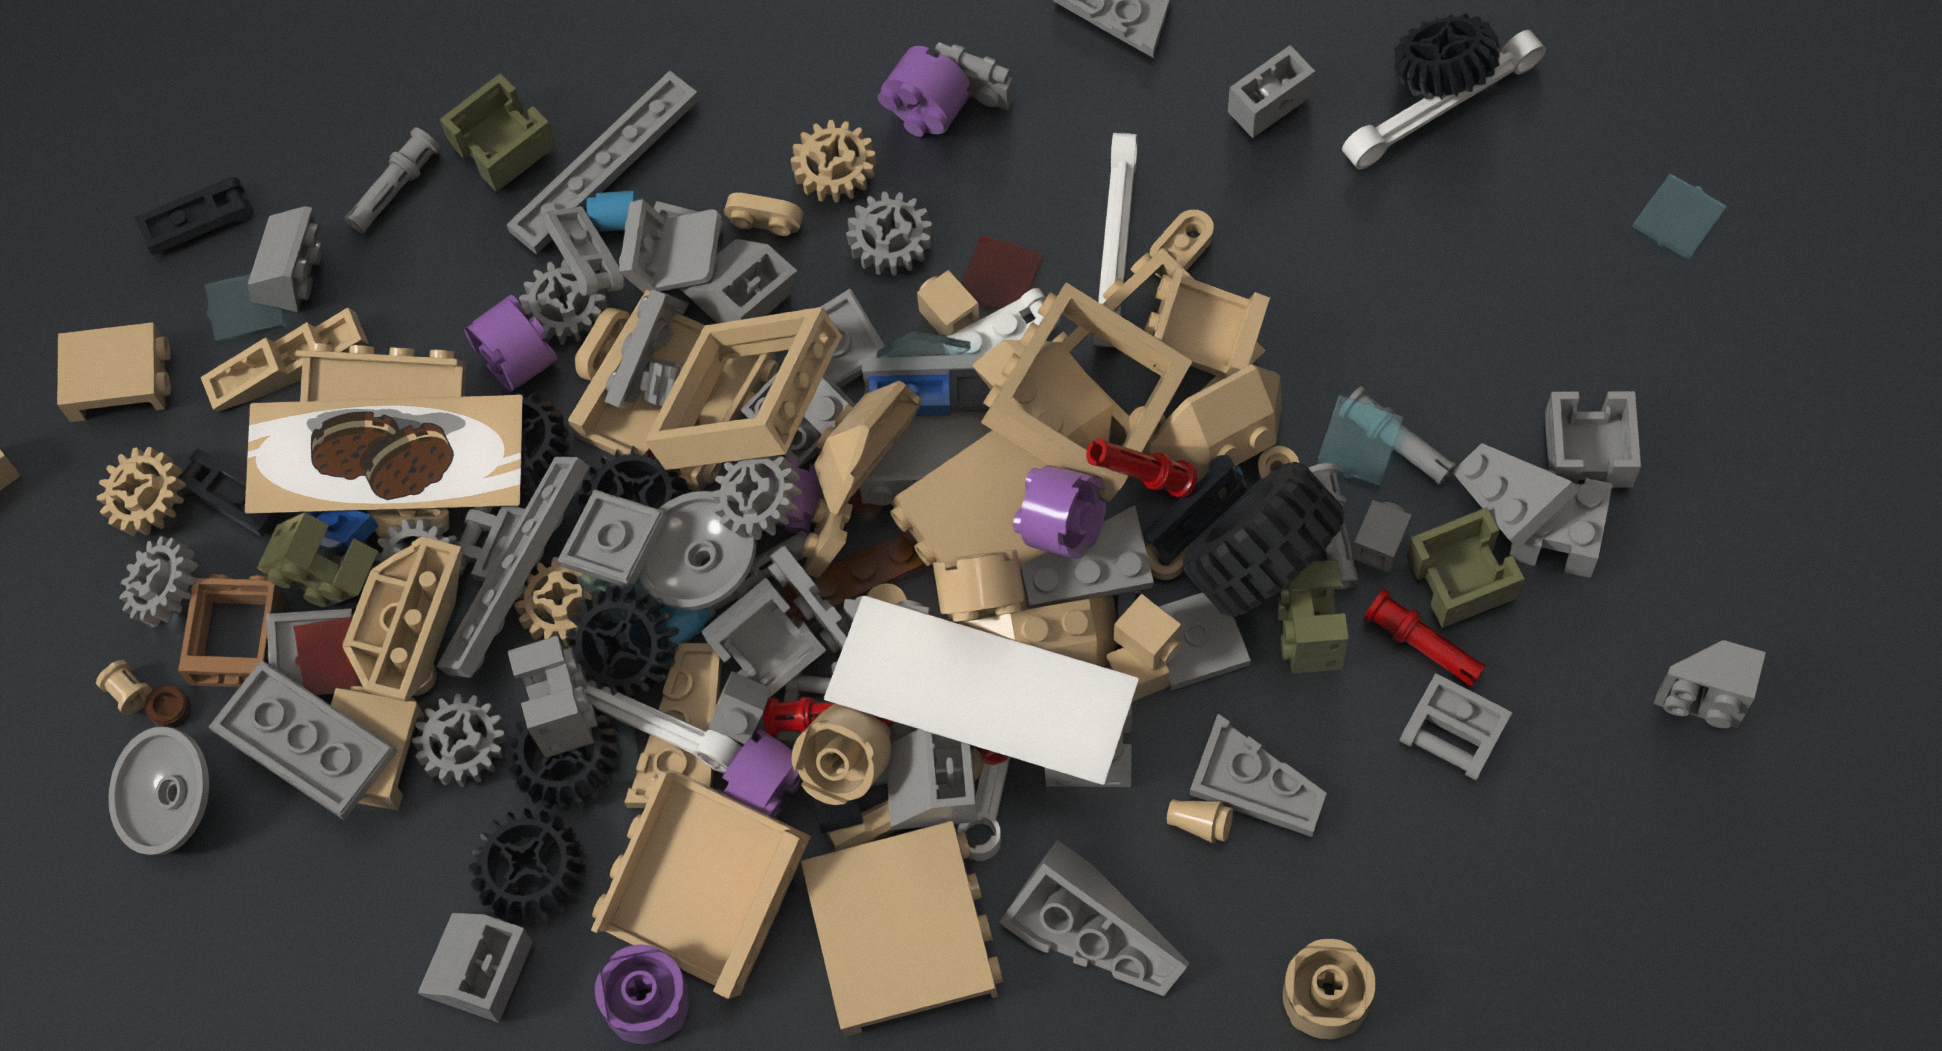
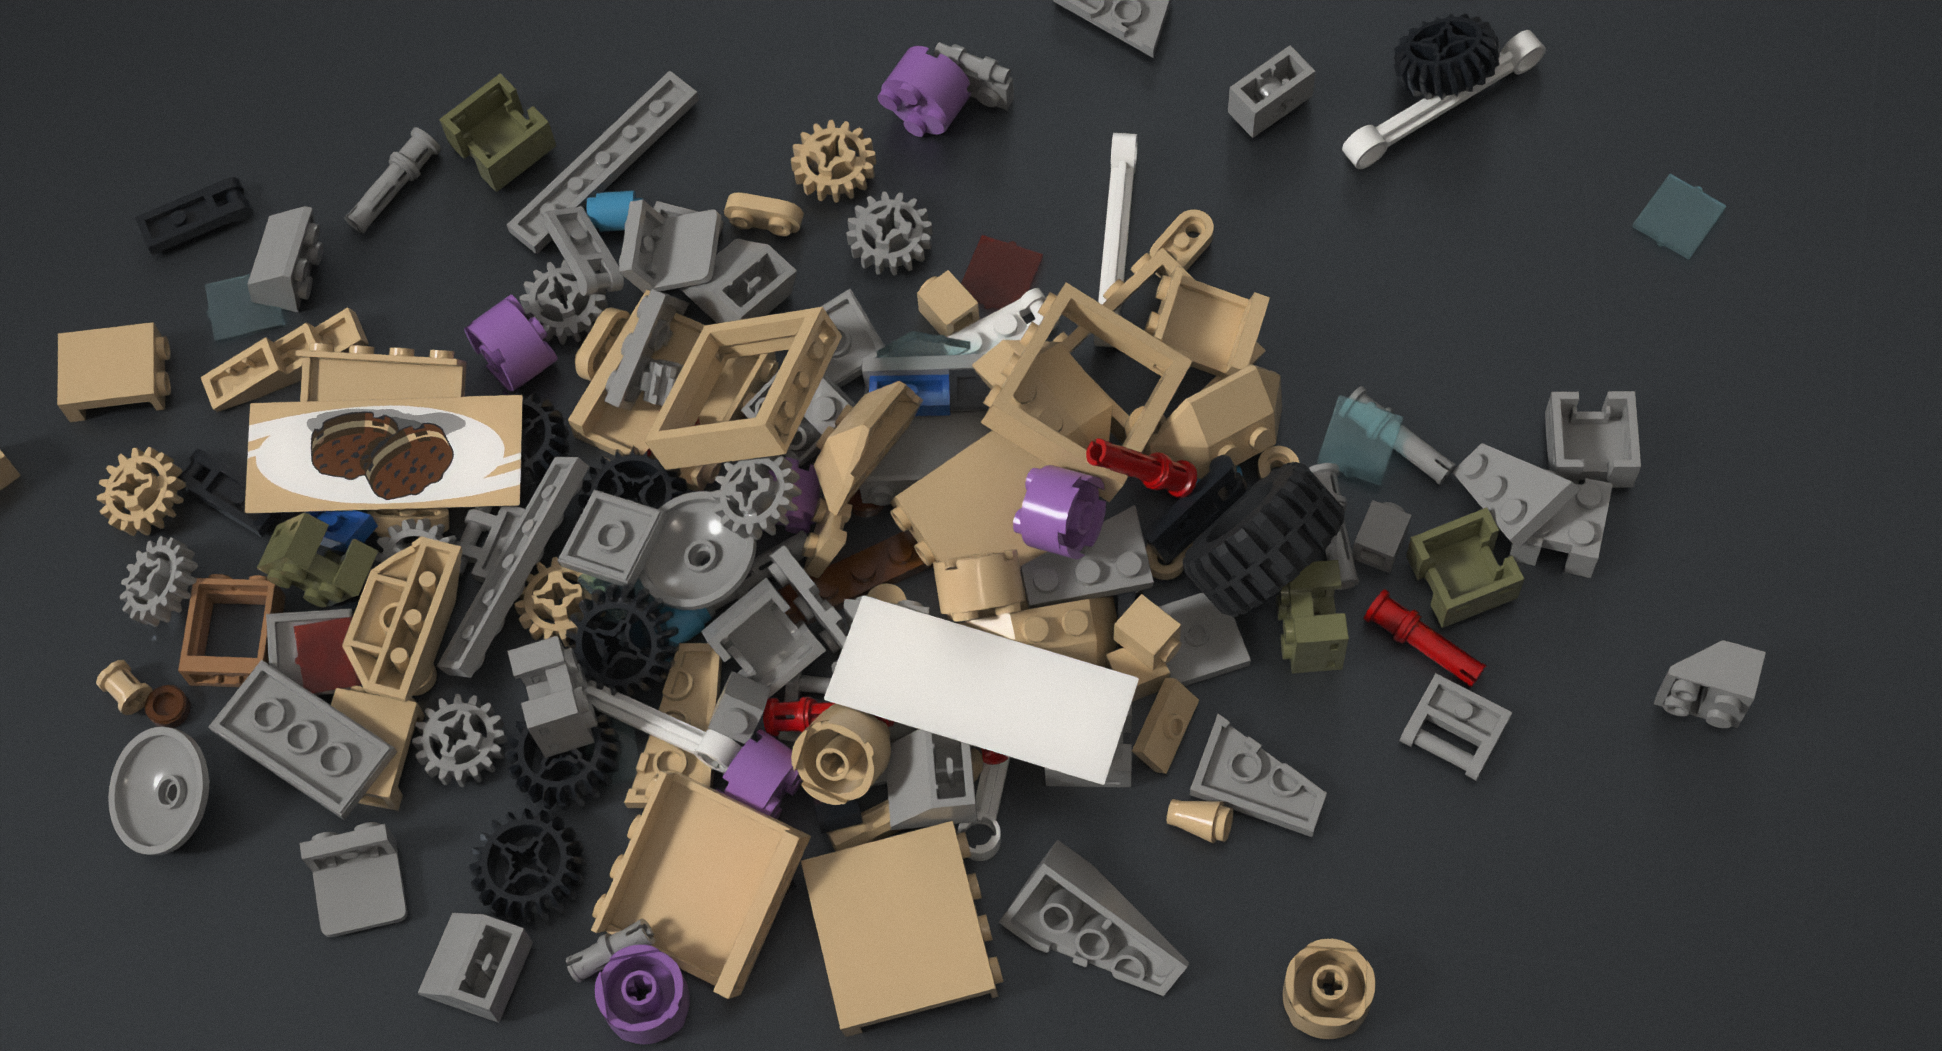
none -> light grey bracket [300,822,408,937]
none -> light grey pin [566,918,655,983]
none -> tan plate [1132,678,1199,774]

